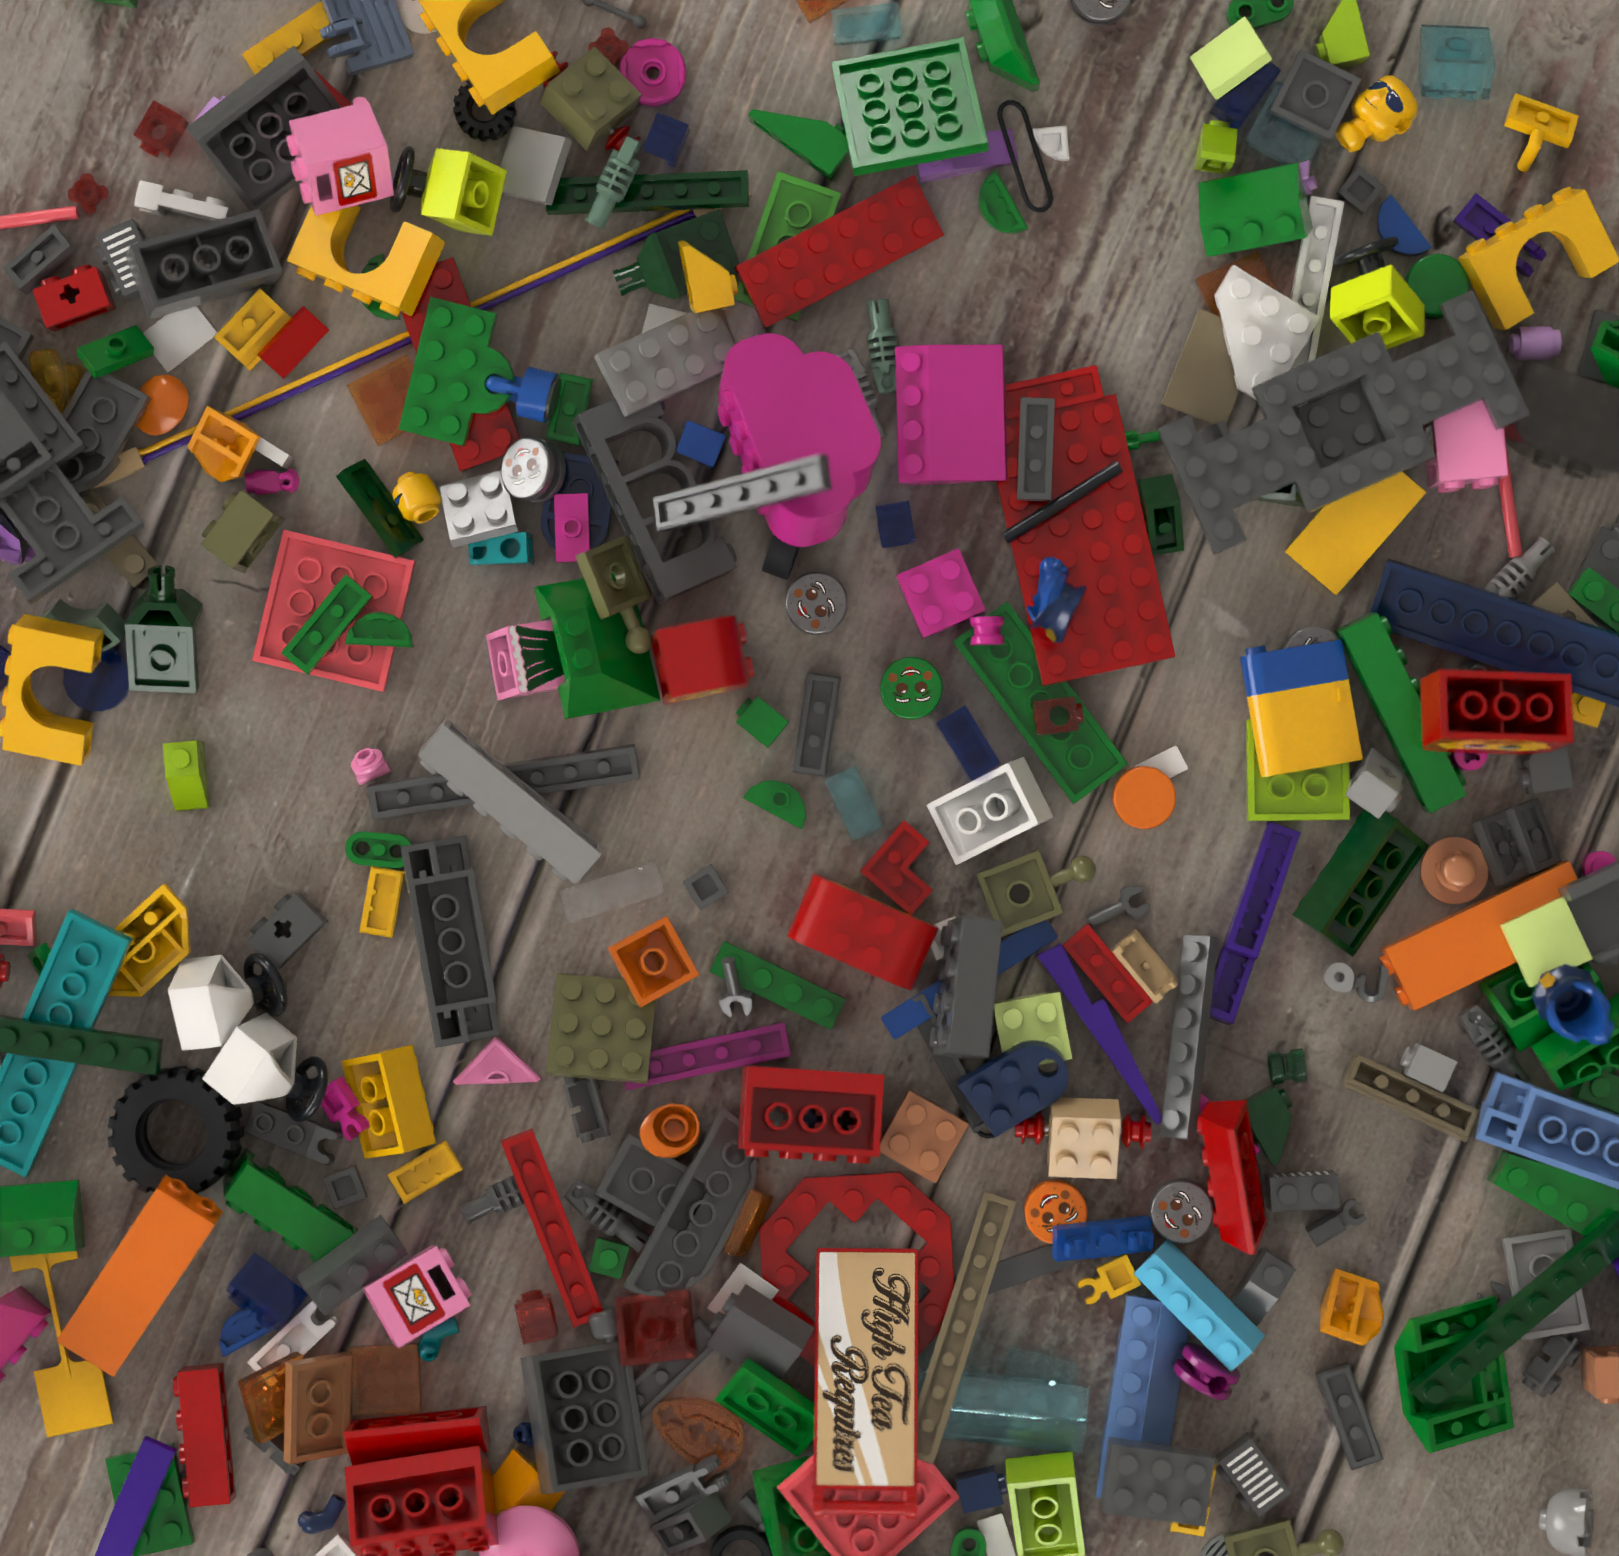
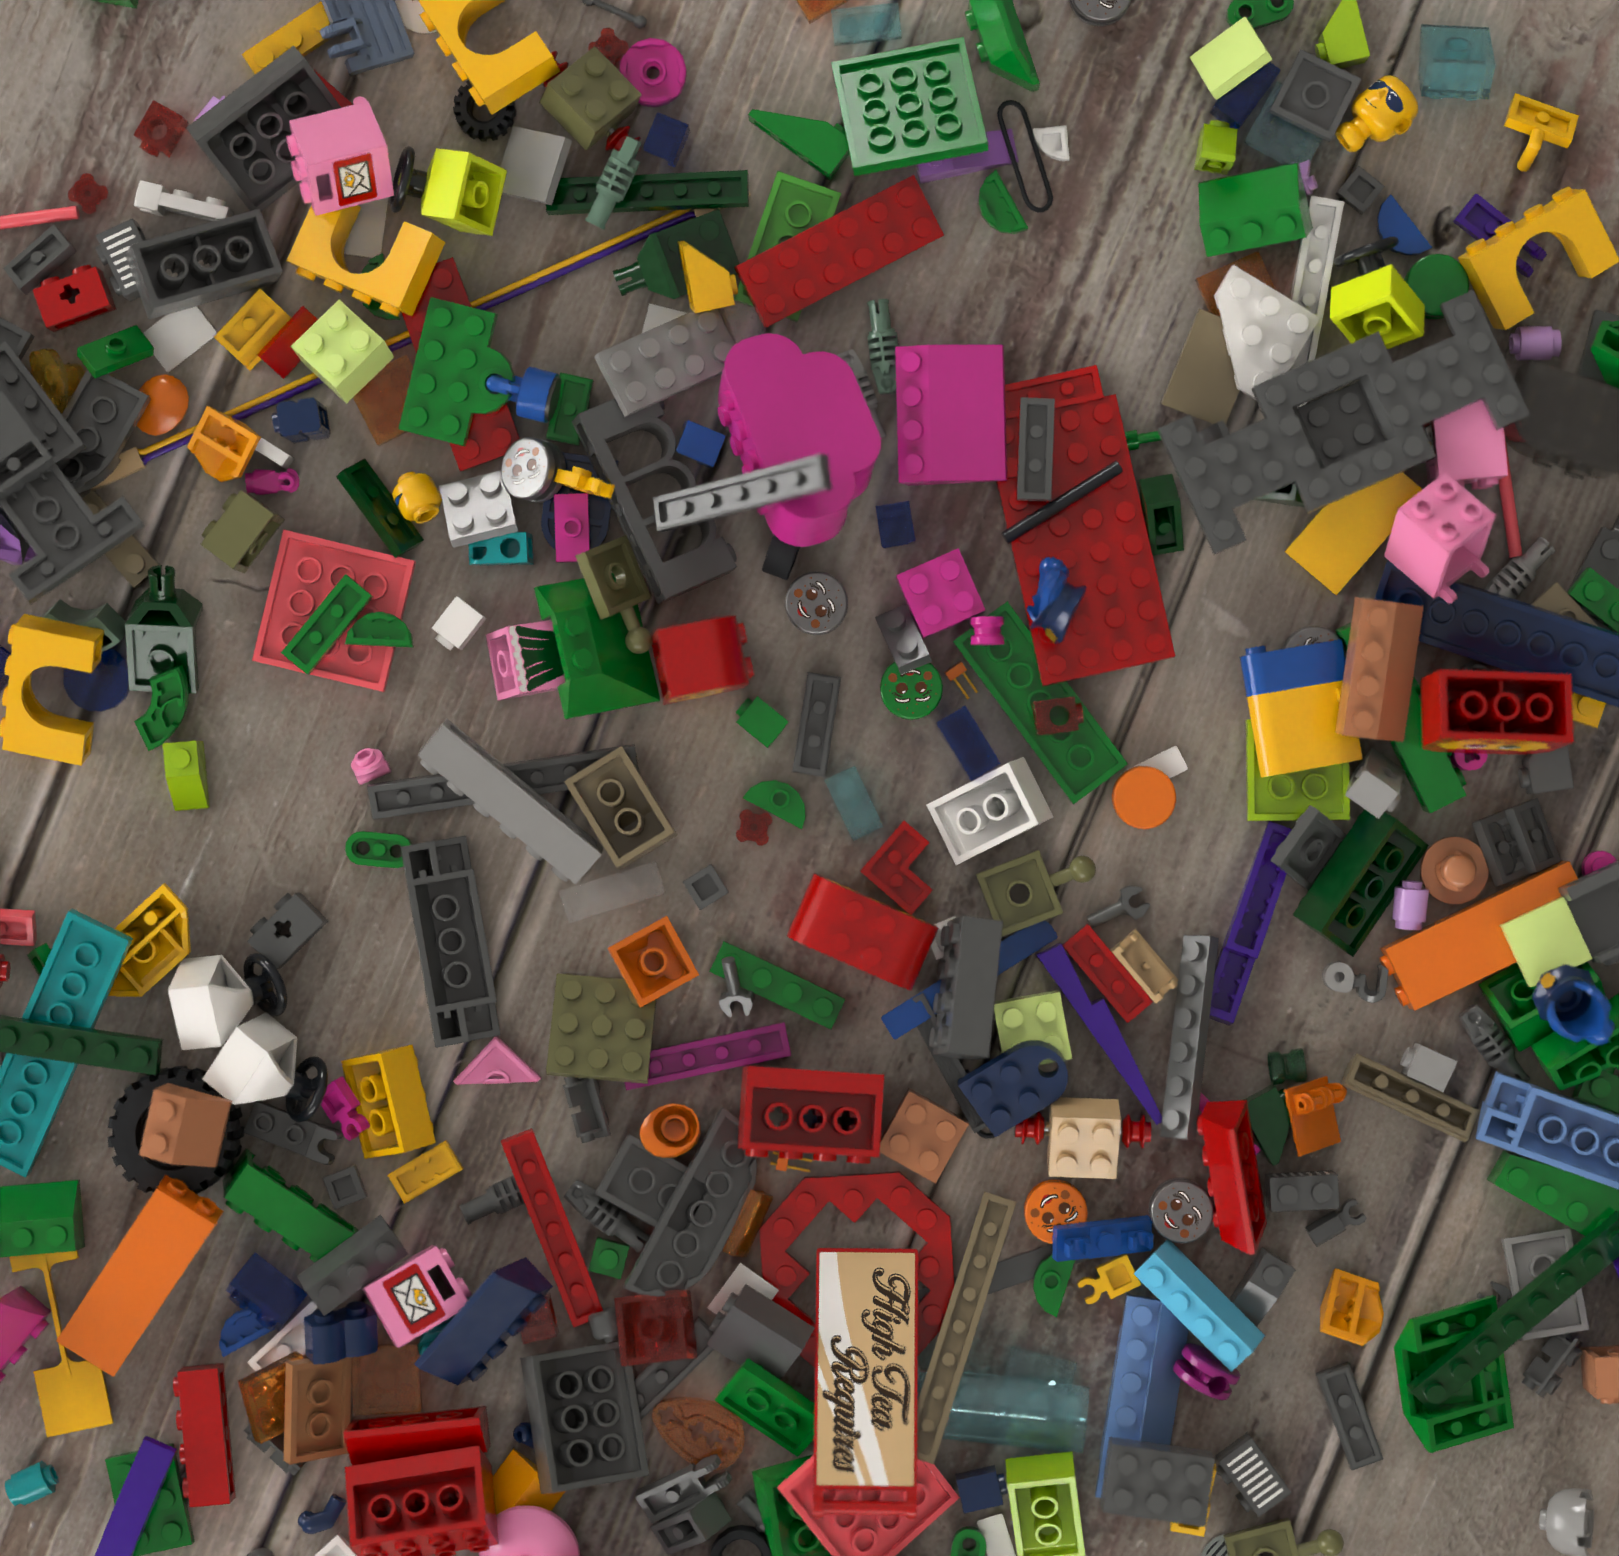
yellow plate [359,866,405,938] -> none
none -> teal brick [5,1461,59,1506]
none -> green tile [134,665,189,751]
none -> nougat slope [139,1083,232,1167]
none -> dark blue brick [272,397,331,444]
none -> yellowish green brick [291,299,394,404]
none -> dark blue brick [304,1301,378,1364]
none -> white sticker [344,197,389,258]
none -> dark blue slope [414,1257,553,1385]
none -> white brick [432,596,486,651]
none -> yellow plate [554,466,615,499]
none -> dark tan slope [564,746,678,870]
none -> clear red plate [736,809,772,846]
none -> piece [770,1151,813,1173]
none -> dark grey plate [875,604,932,675]
none -> orange piece [944,661,978,700]
none -> green plate [1033,1254,1075,1318]
none -> dark grey plate [1270,805,1347,891]
none -> orange hinge [1284,1076,1347,1157]
none -> nougat slope [1335,597,1424,742]
none -> bright pink container [1384,473,1496,604]
none -> lavender brick [1392,880,1429,930]

